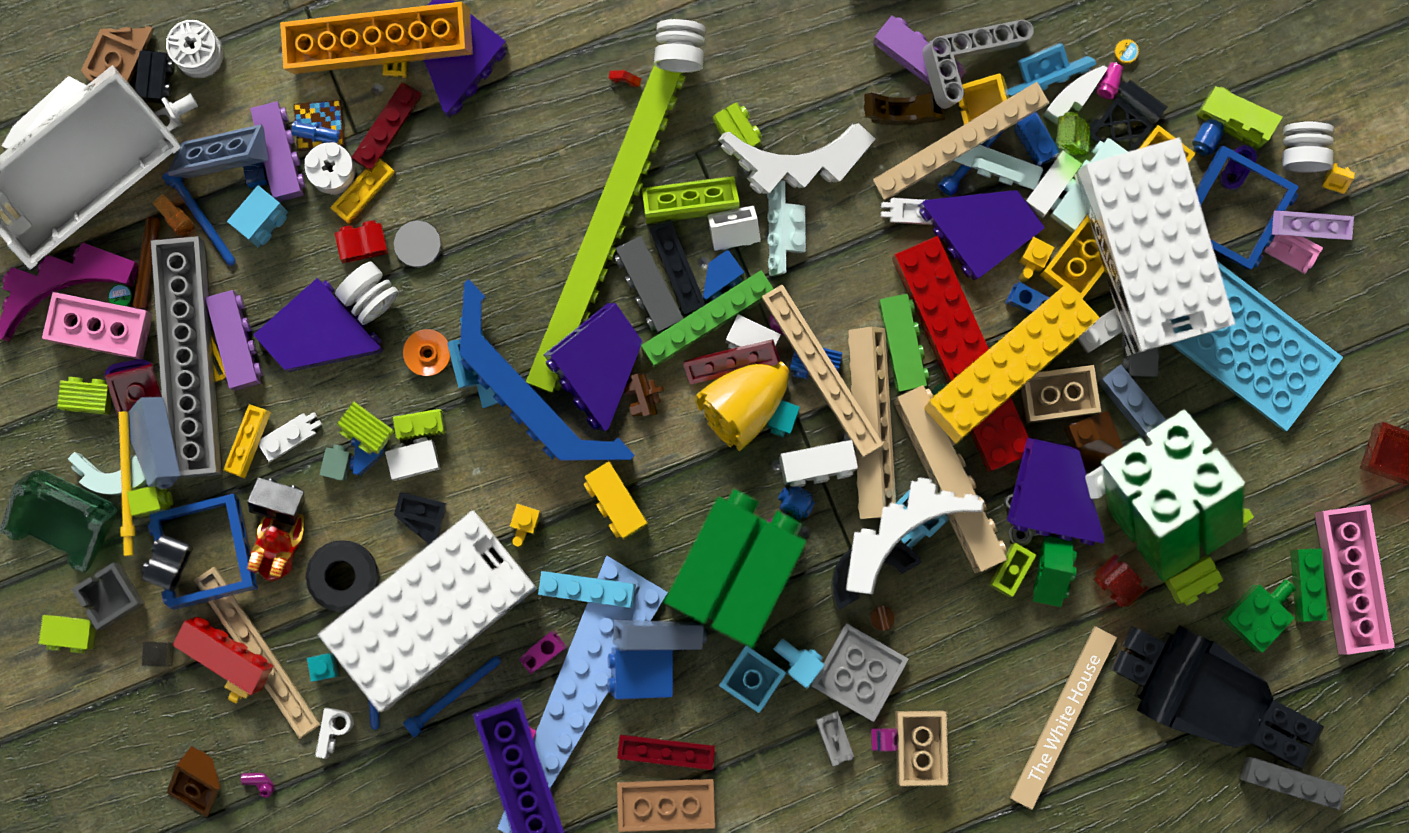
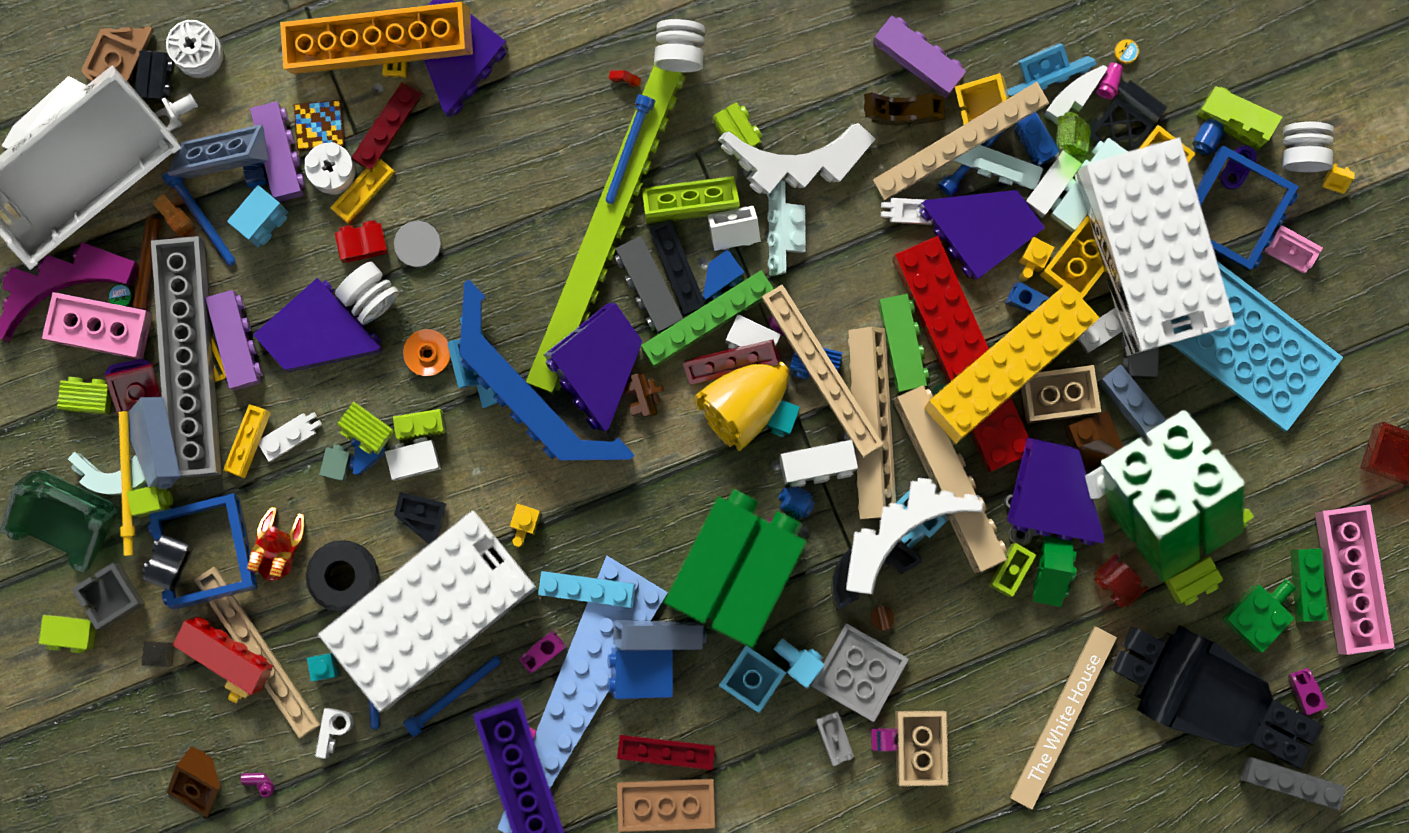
brick [248,478,305,526] -> none
blue axle [291,121,340,144] -> none
yellow brick [584,462,648,540] -> none
light grey beam [922,20,1034,108] -> none
lavender plate [1272,211,1354,240] -> none
none -> blue piece [605,94,656,204]
none -> magenta leg [1288,668,1328,716]

